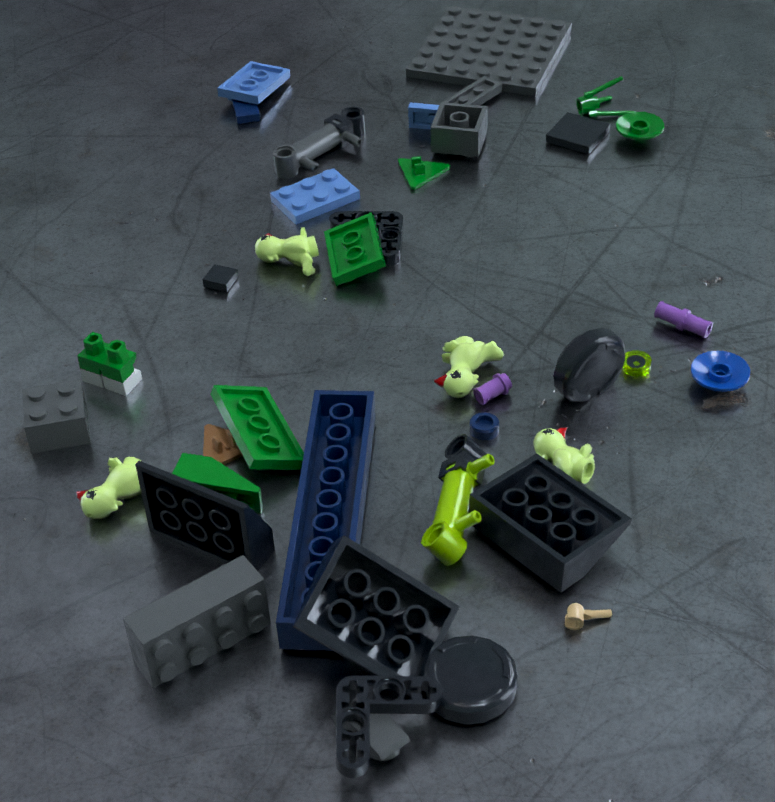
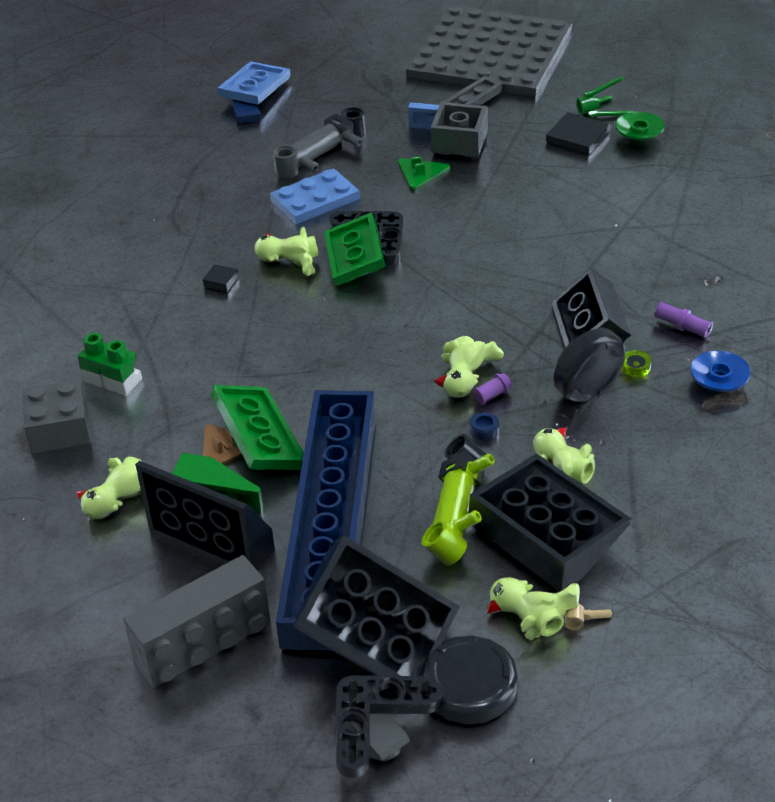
none -> yellowish green animal [487,577,580,641]
none -> black slope [551,267,631,347]

